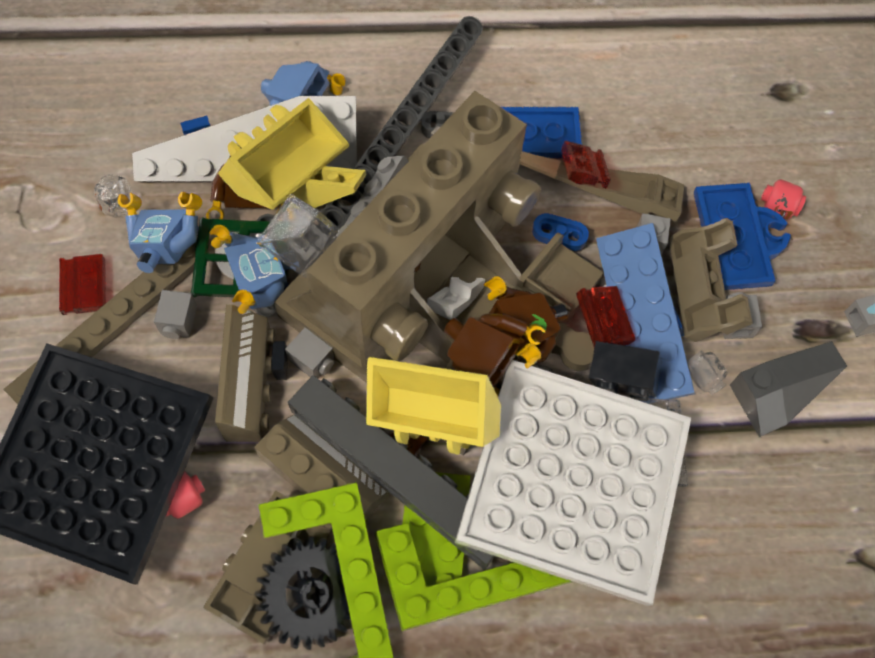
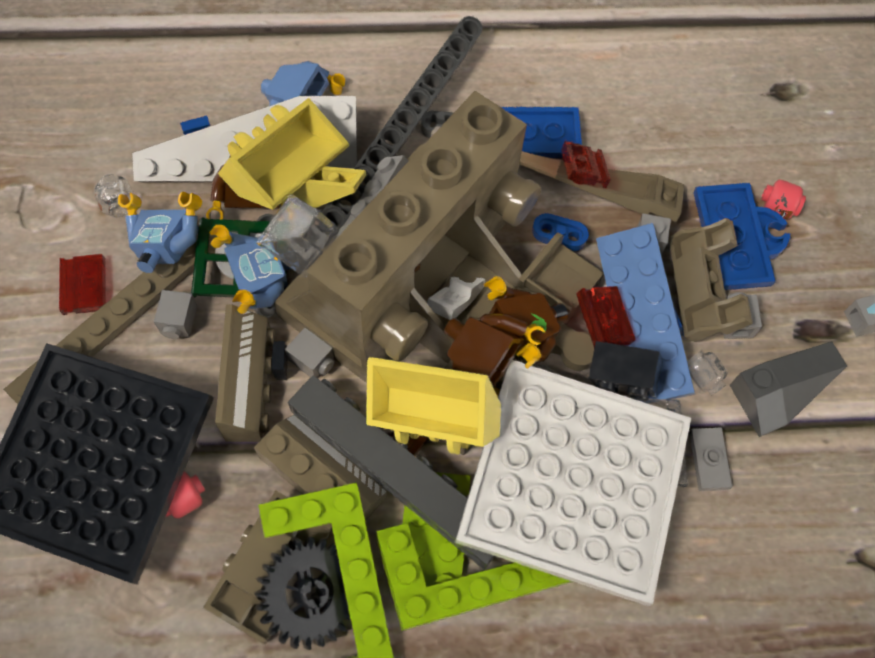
none -> light grey plate [689,427,732,491]

